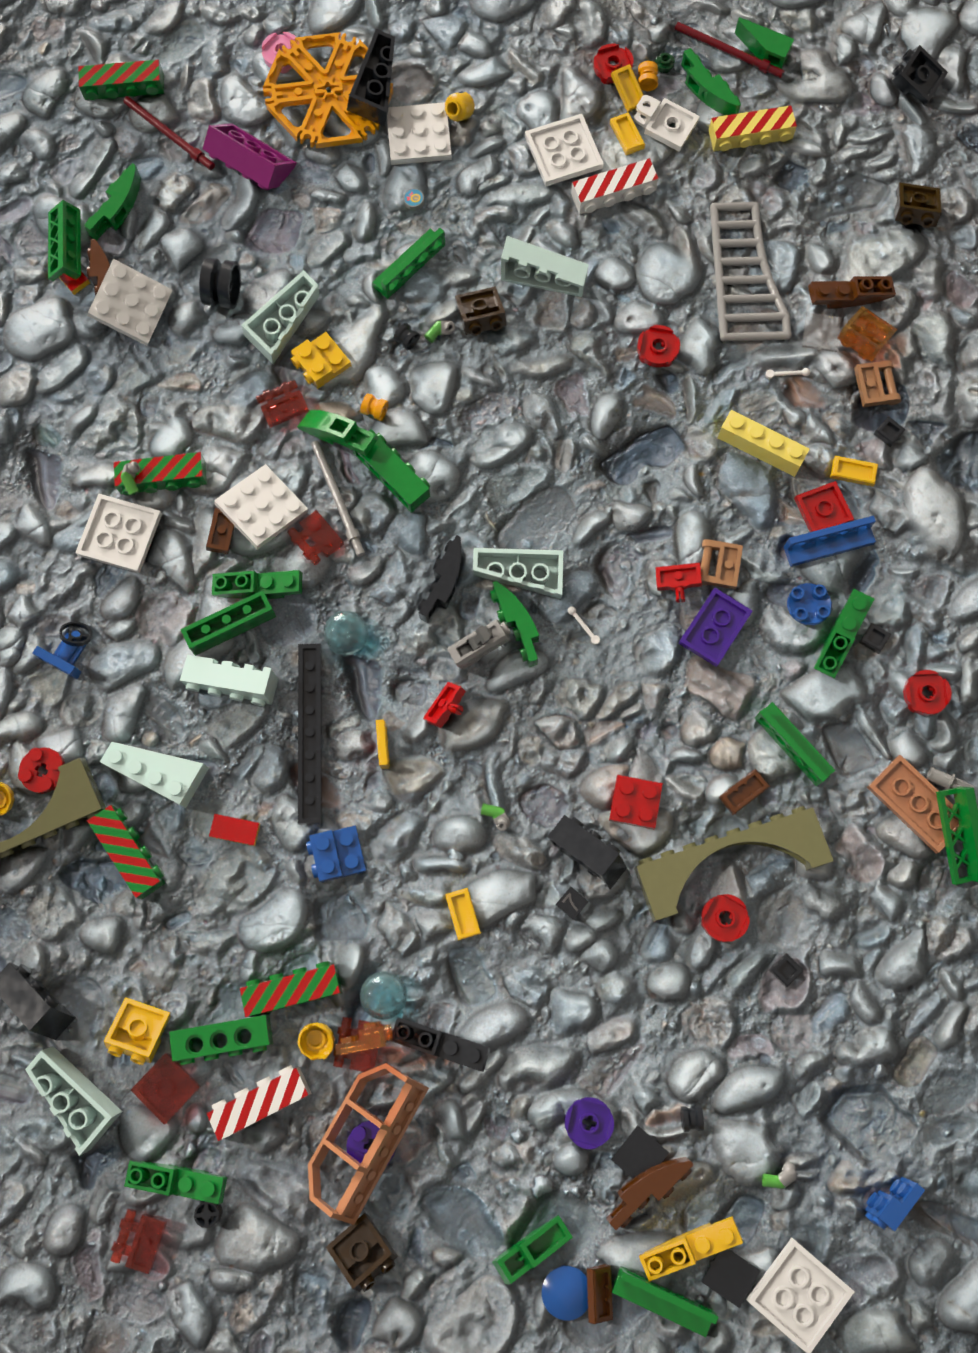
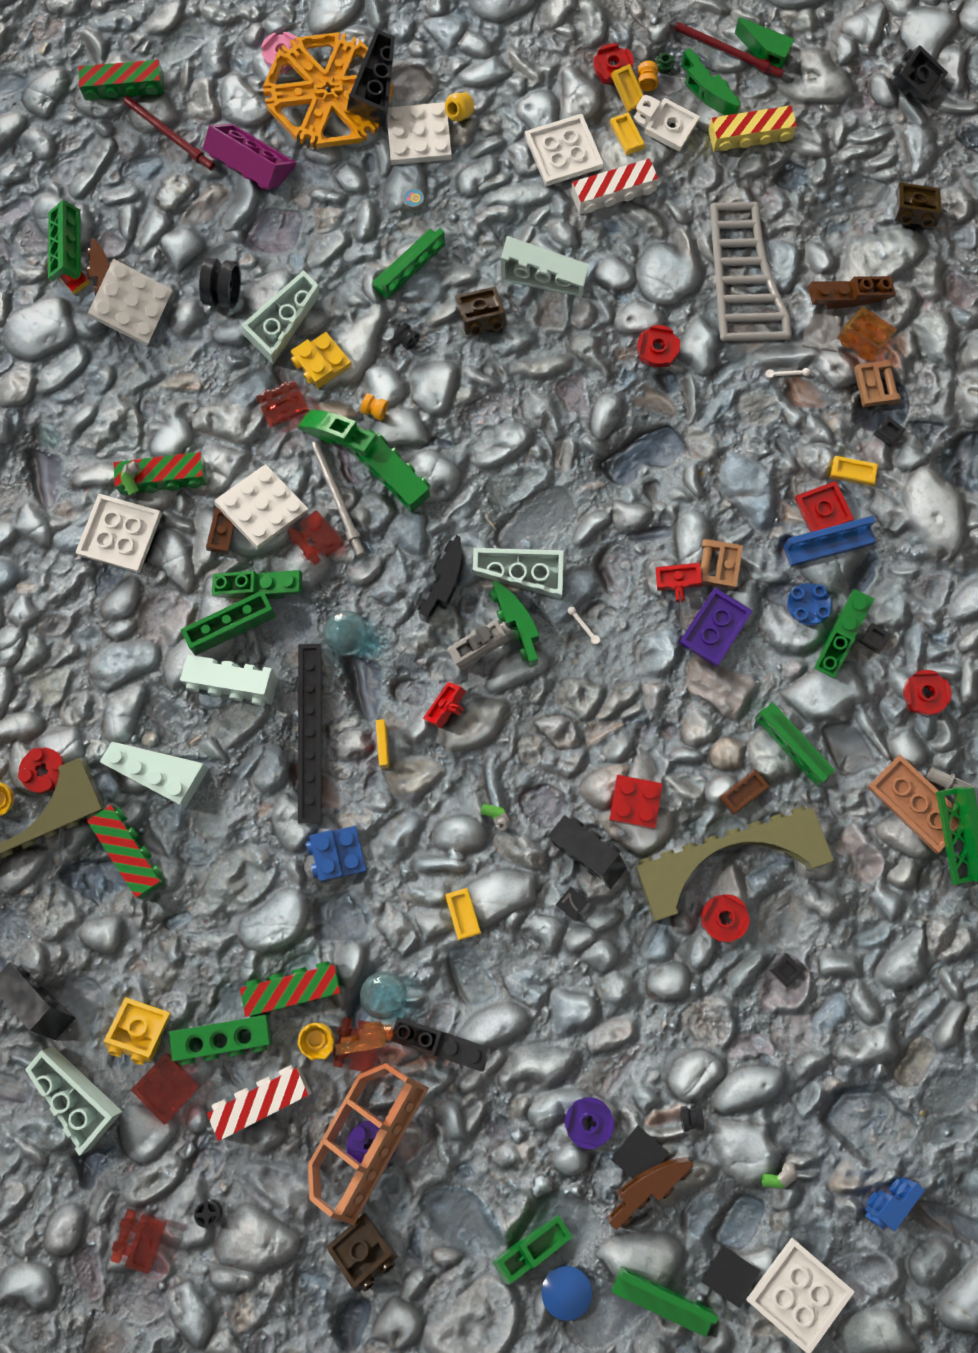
blue piece [32,622,92,679] -> none
green slope [84,163,141,241] -> none
green slope [124,1160,227,1204] -> none
red tile [209,814,261,846] -> none
arm [424,321,456,343] -> none
reddish brown plate [587,1264,613,1324] -> none
yellow slope [639,1216,743,1281] -> none
light yellow brick [718,410,810,477] -> none

